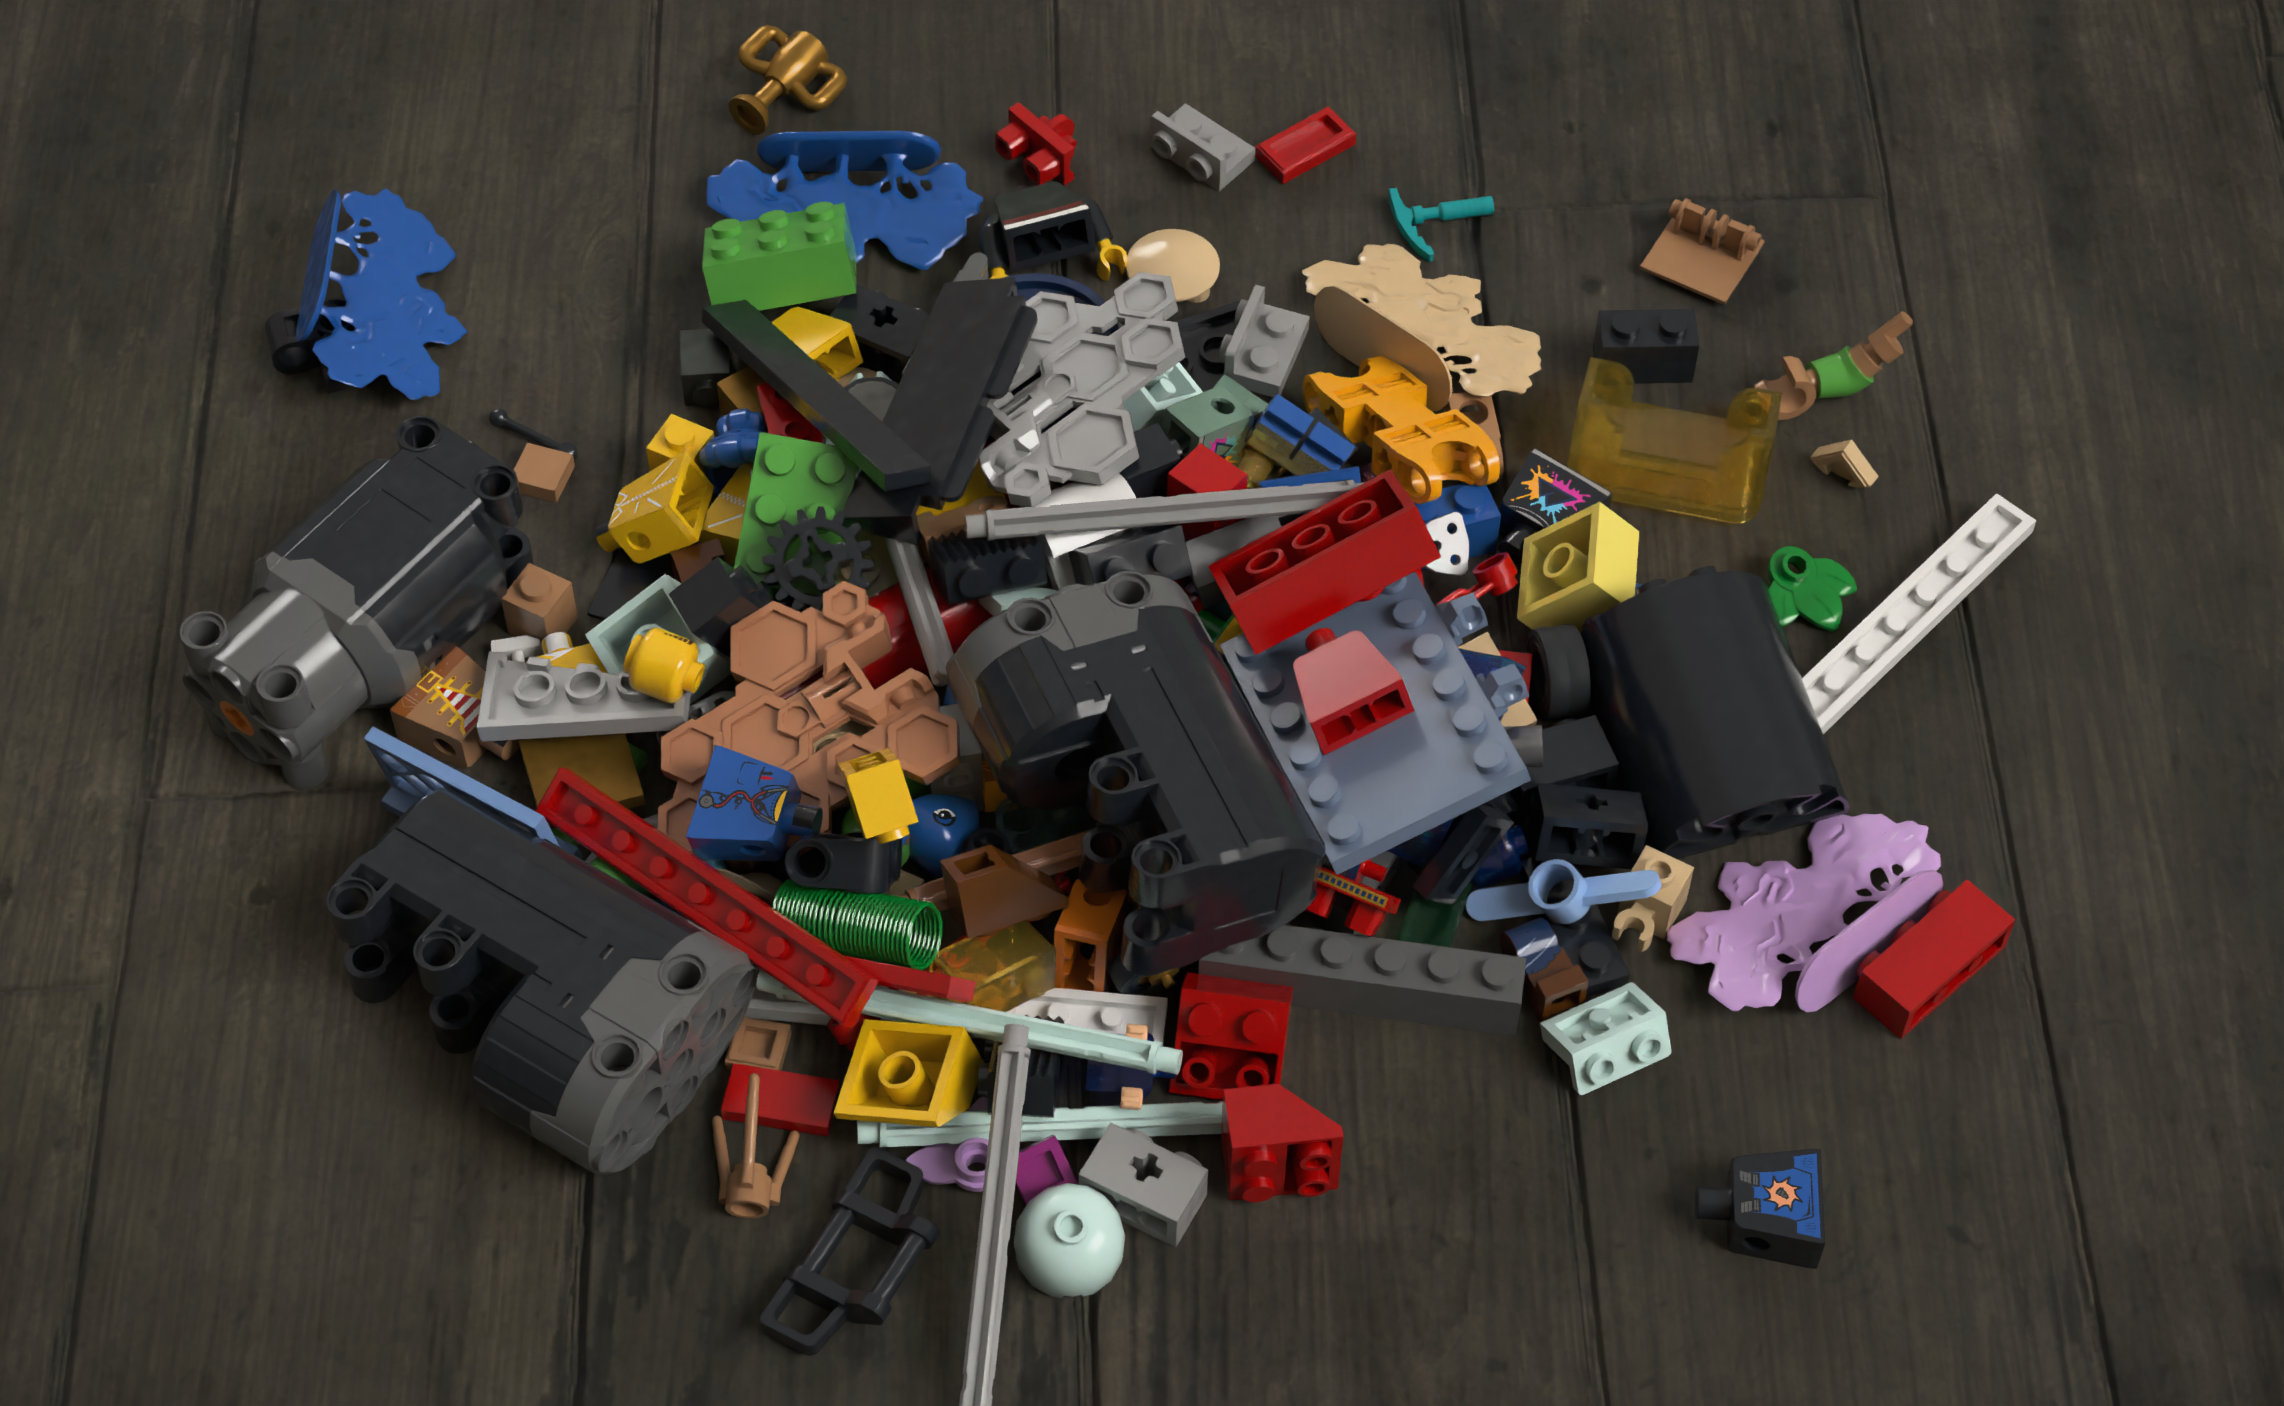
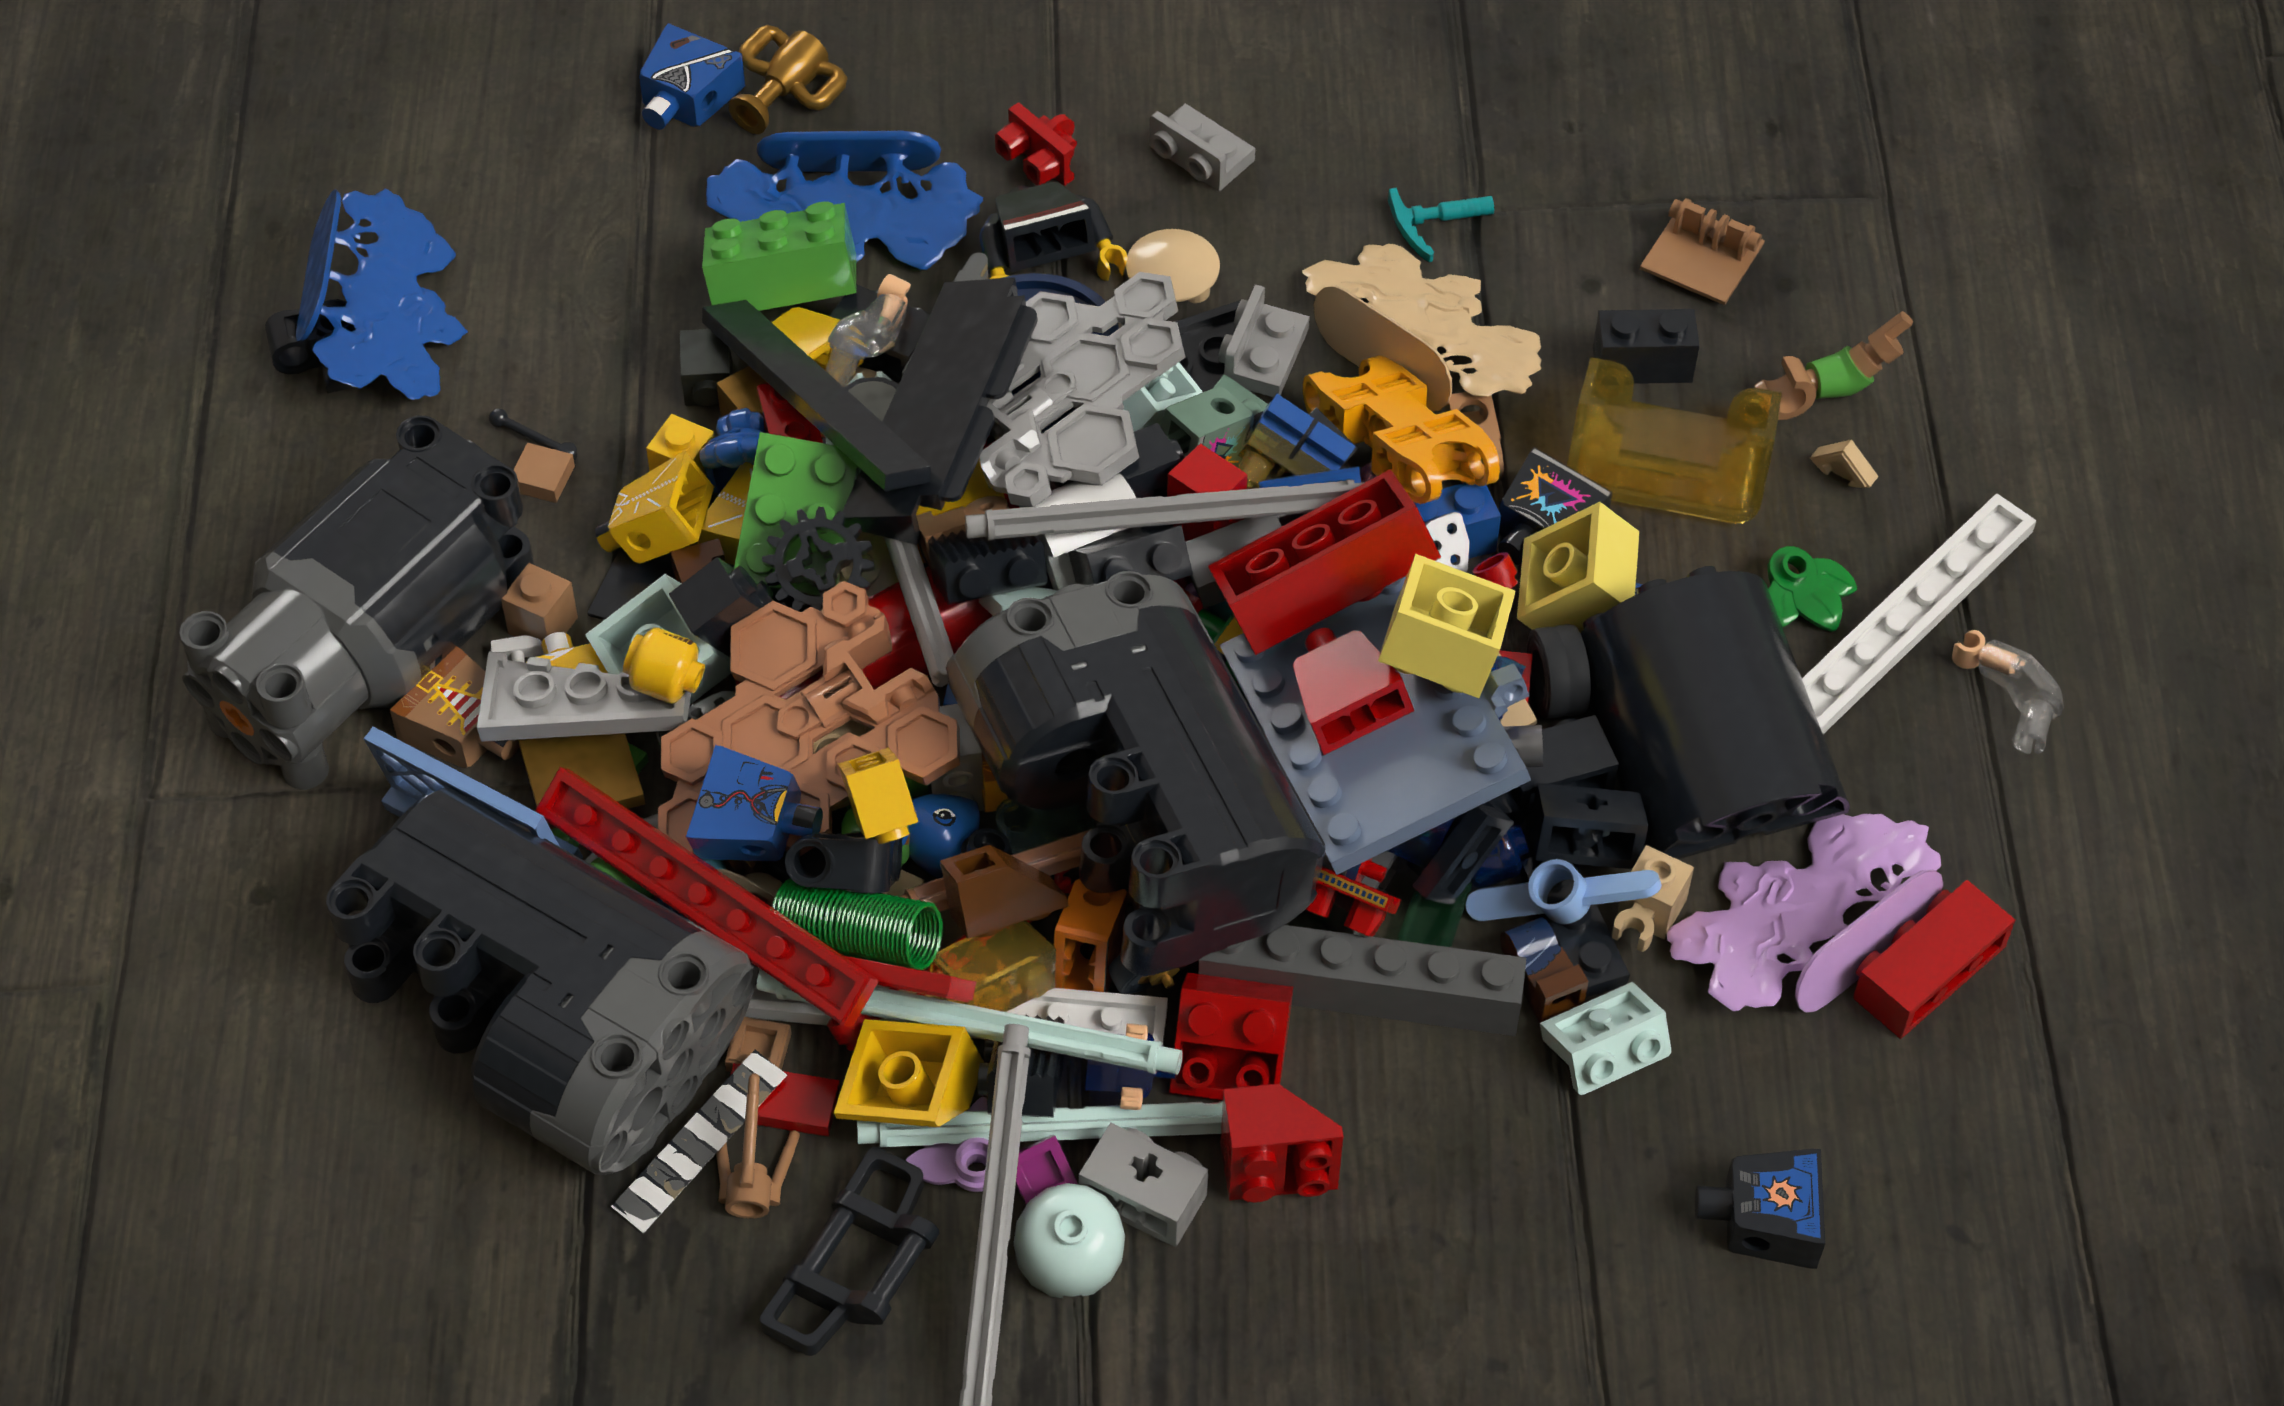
red tile [1255,106,1356,184] -> none
none -> sticker [611,1049,787,1233]
none -> blue torso [639,23,745,130]
none -> clear arm [825,274,911,387]
none -> light yellow brick [1378,554,1516,698]
none -> clear arm [1952,630,2064,754]

